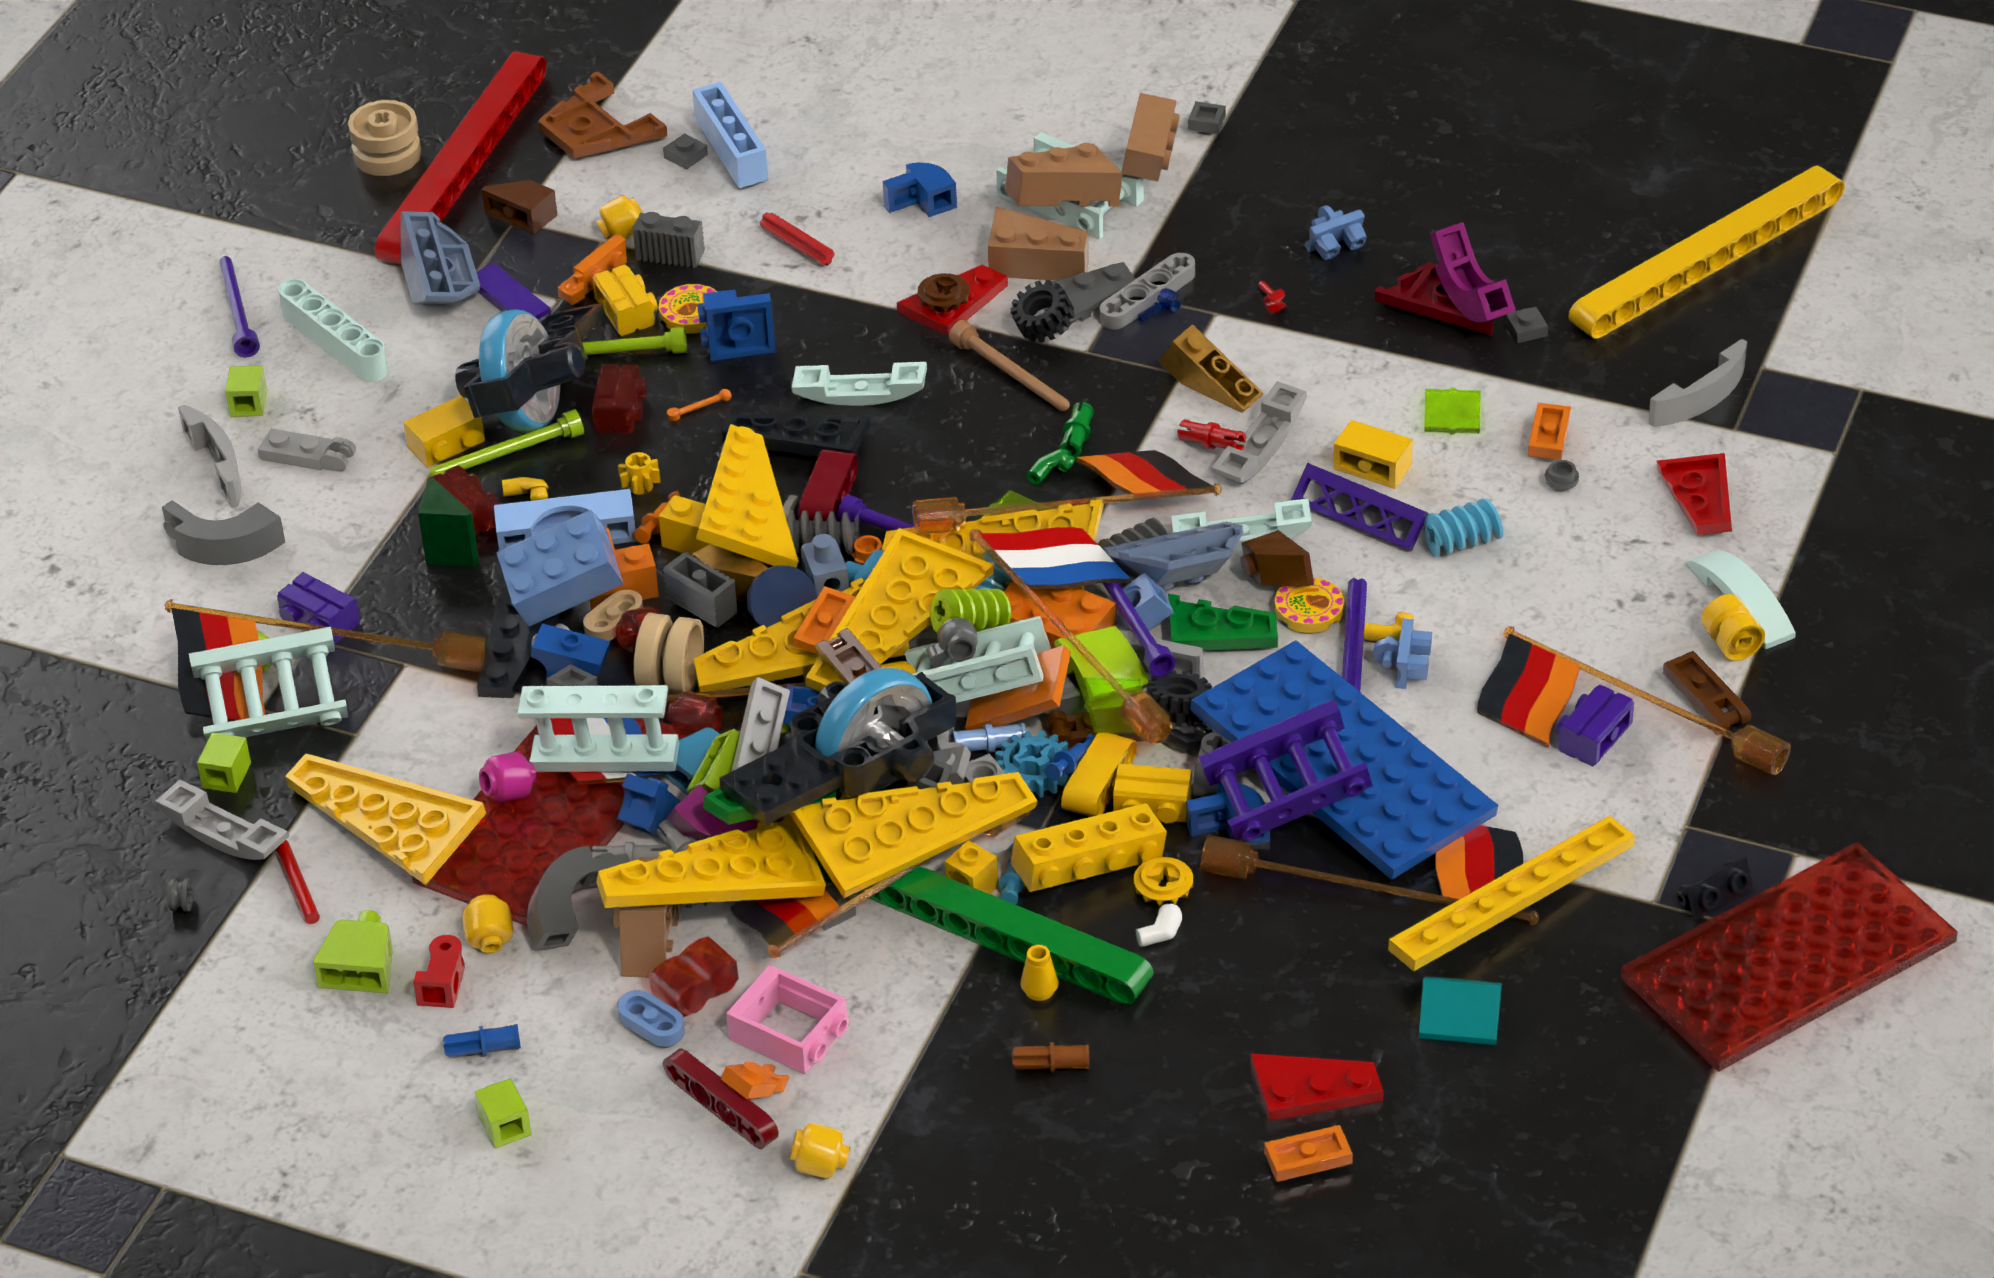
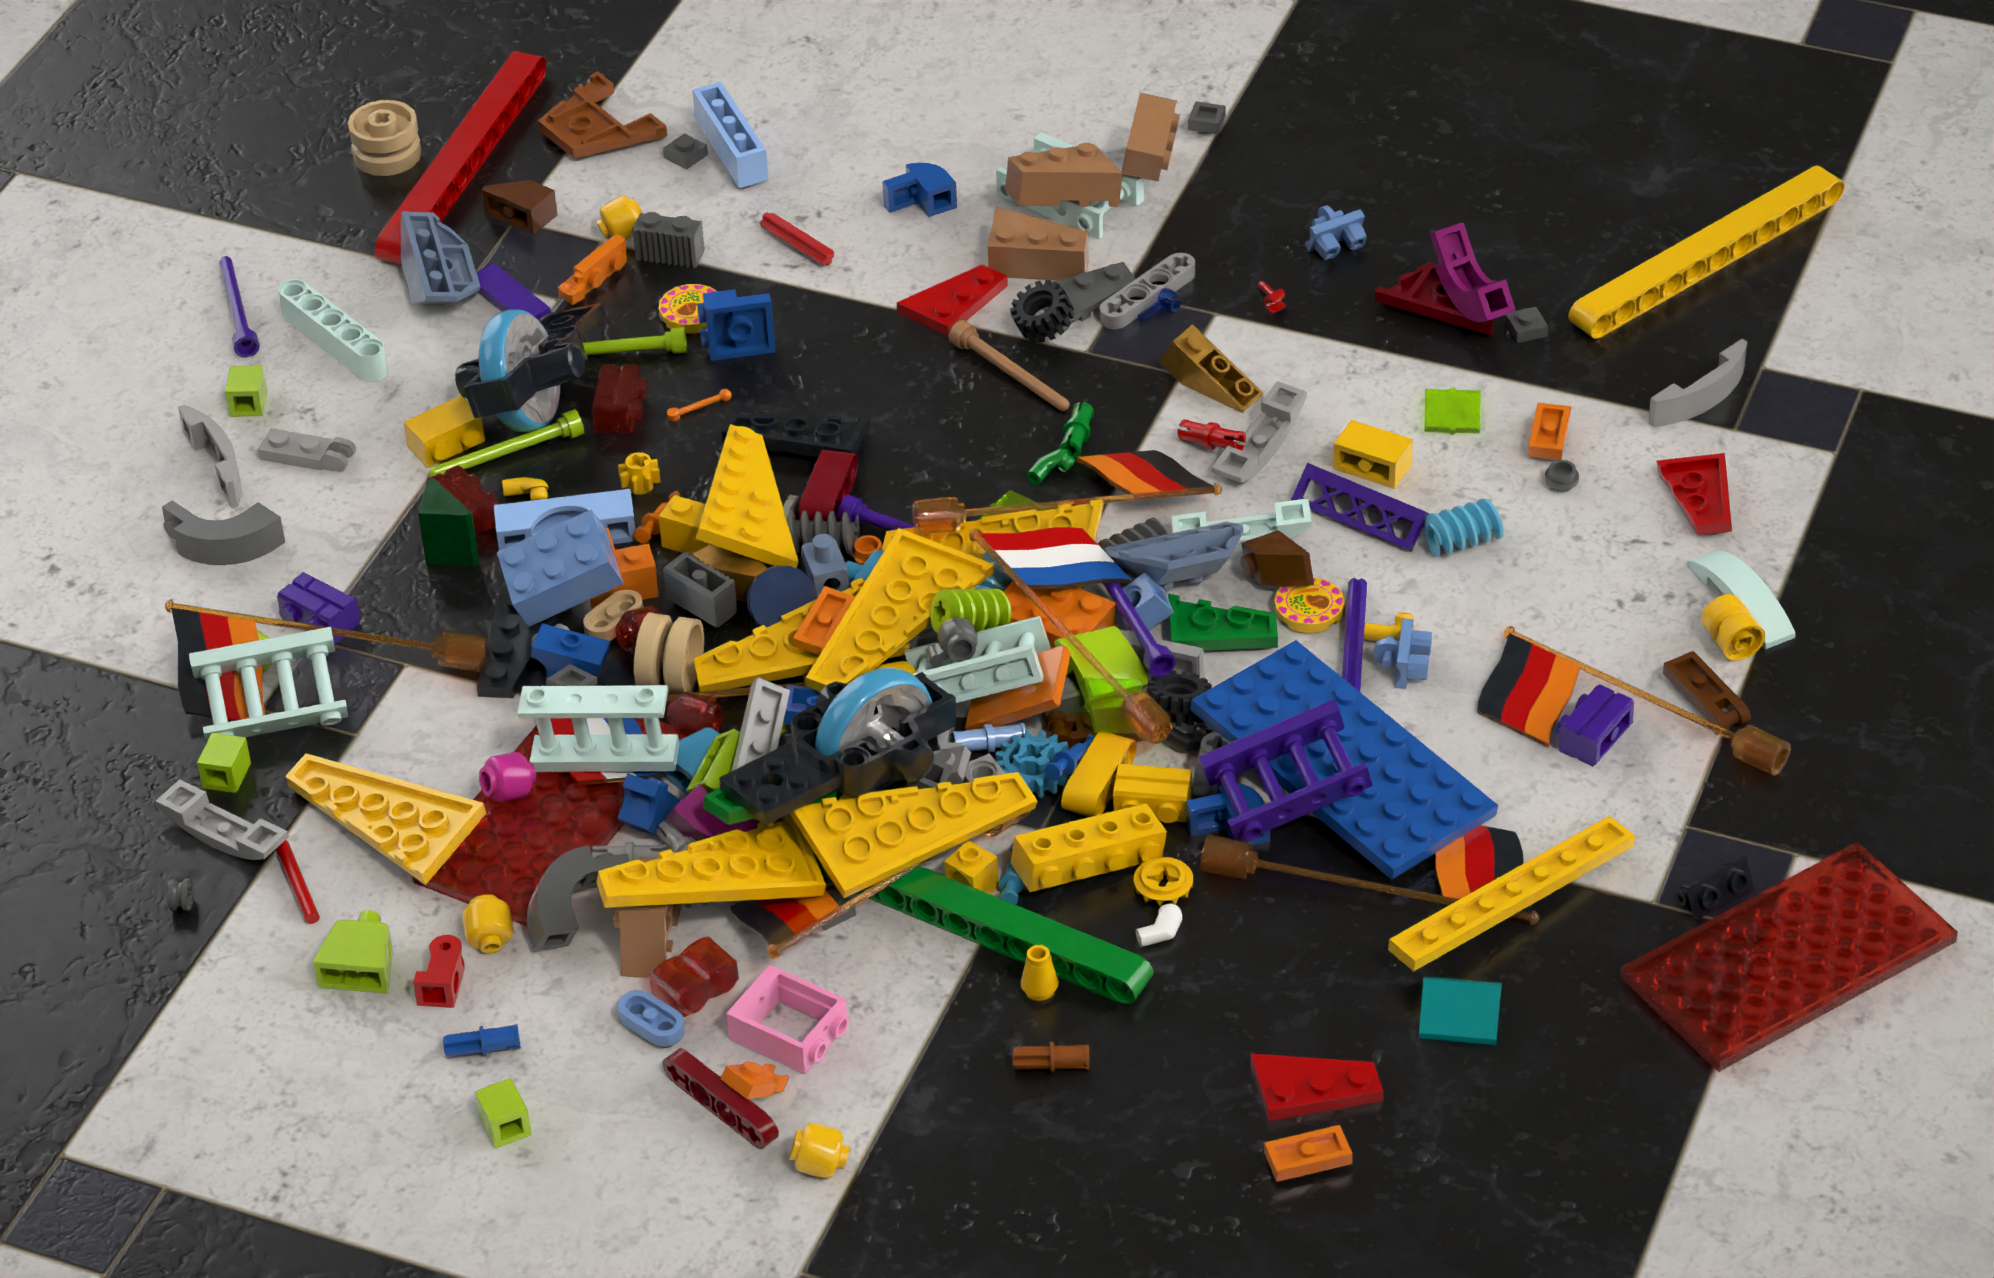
yellow brick [592,265,658,336] -> none
light aqua slope [791,362,927,406] -> none
plate [815,628,882,684] -> none
reddish brown gear [917,273,970,312] -> none

